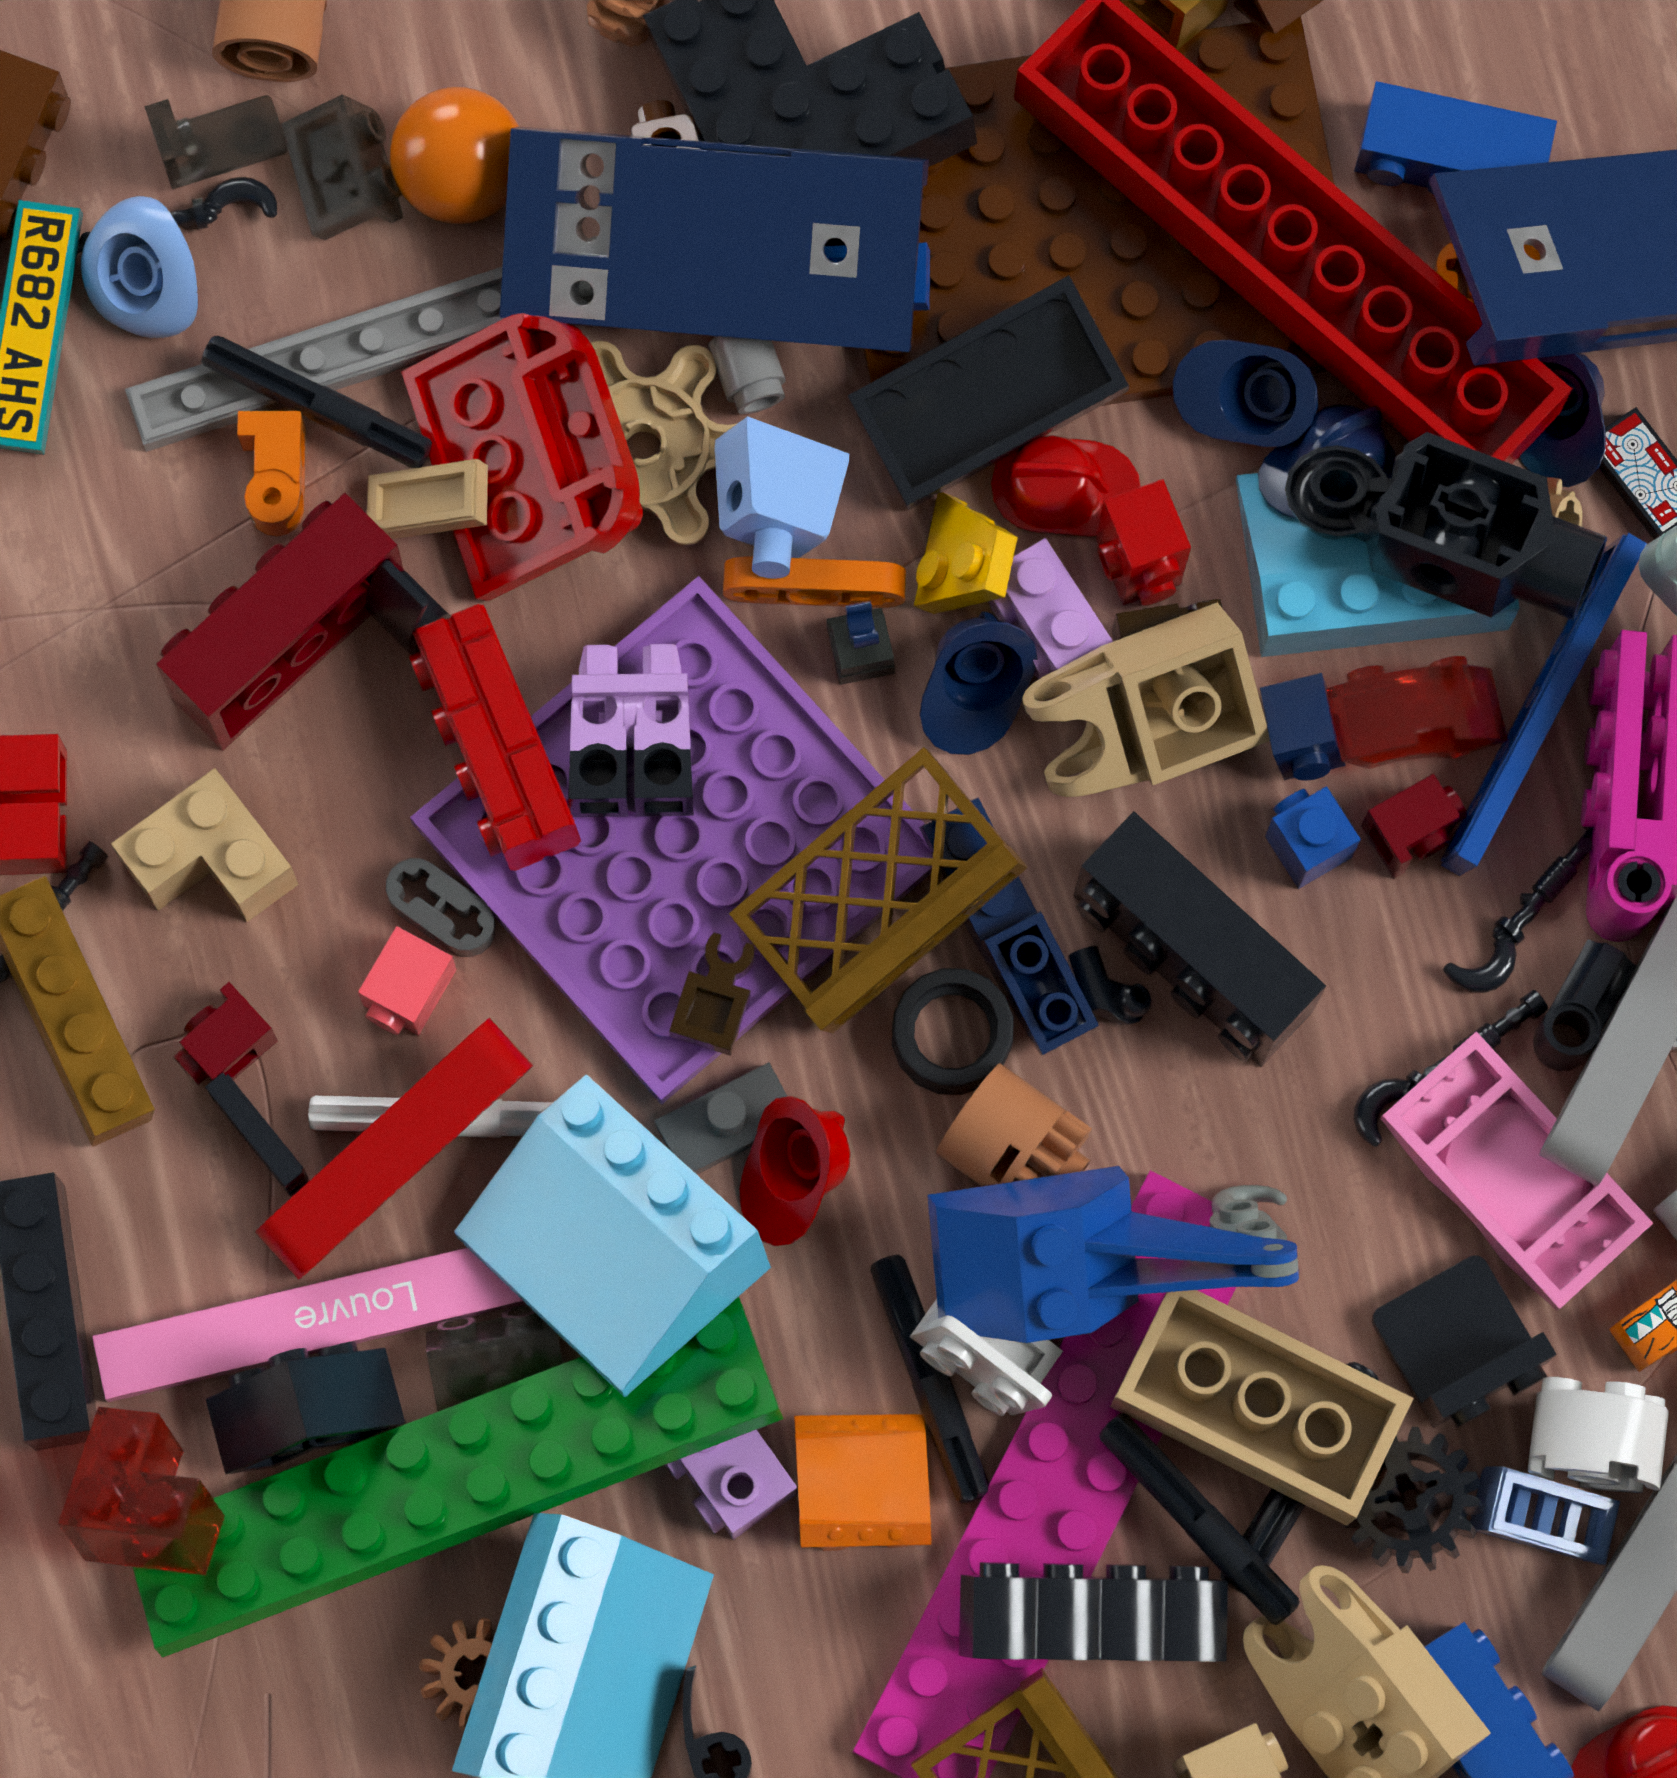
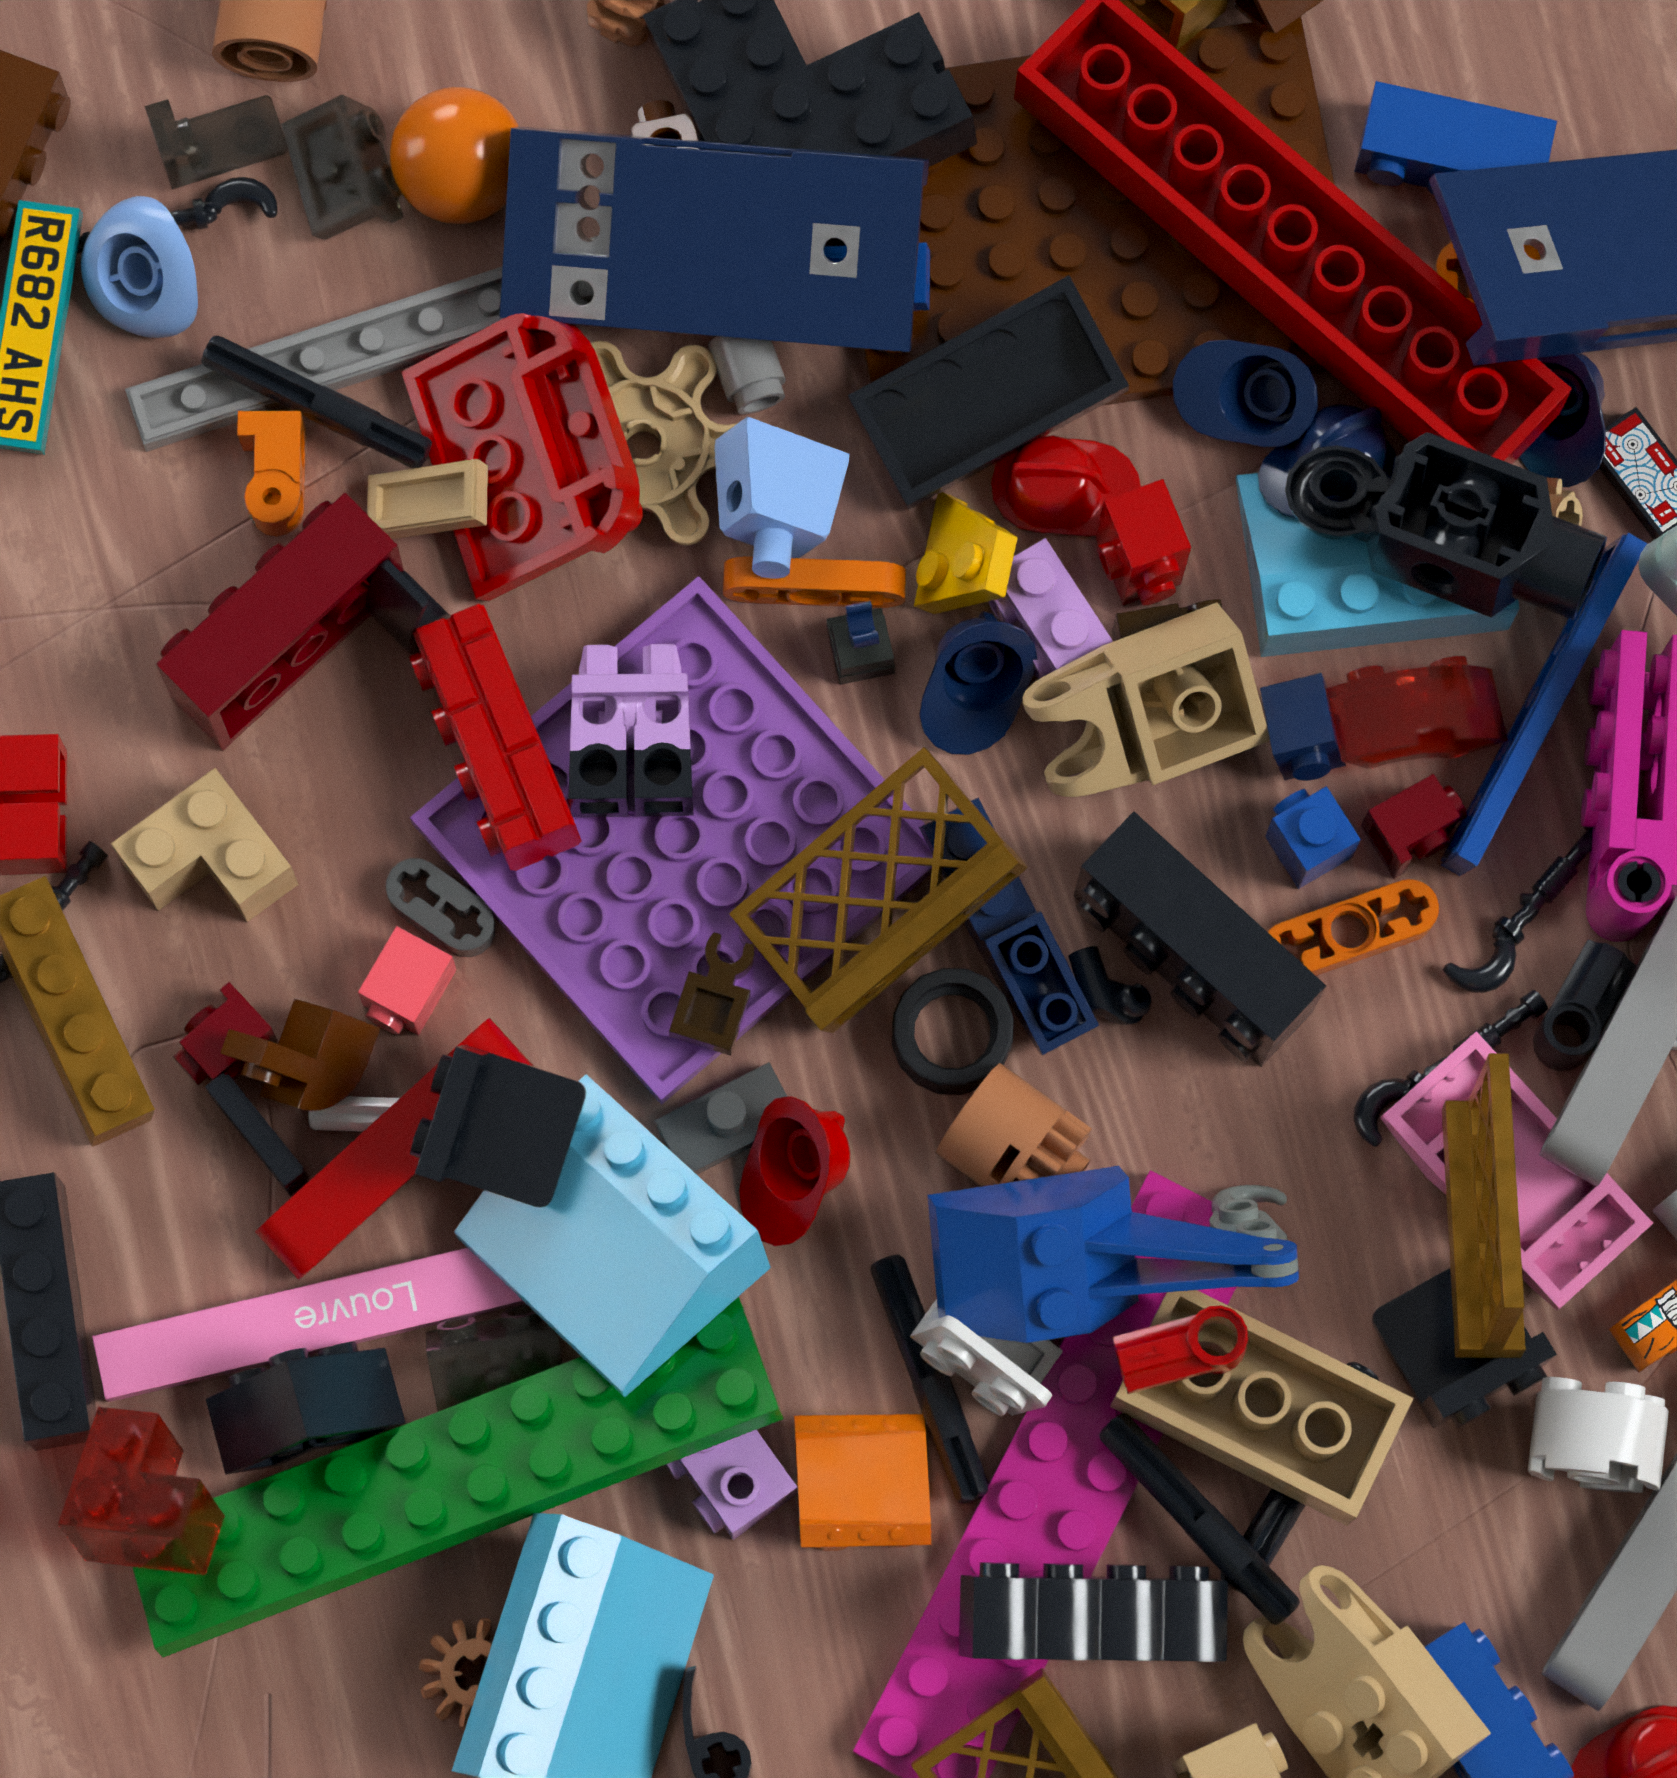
black gear [1344,1427,1484,1574] -> none
medium blue slope [1470,1466,1620,1565] -> none
none -> reddish brown brick [220,998,380,1111]
none -> black bracket [410,1044,587,1208]
none -> red piece [1112,1305,1248,1394]
none -> orange beam [1268,879,1439,976]
none -> pearl gold fence [1442,1053,1526,1358]

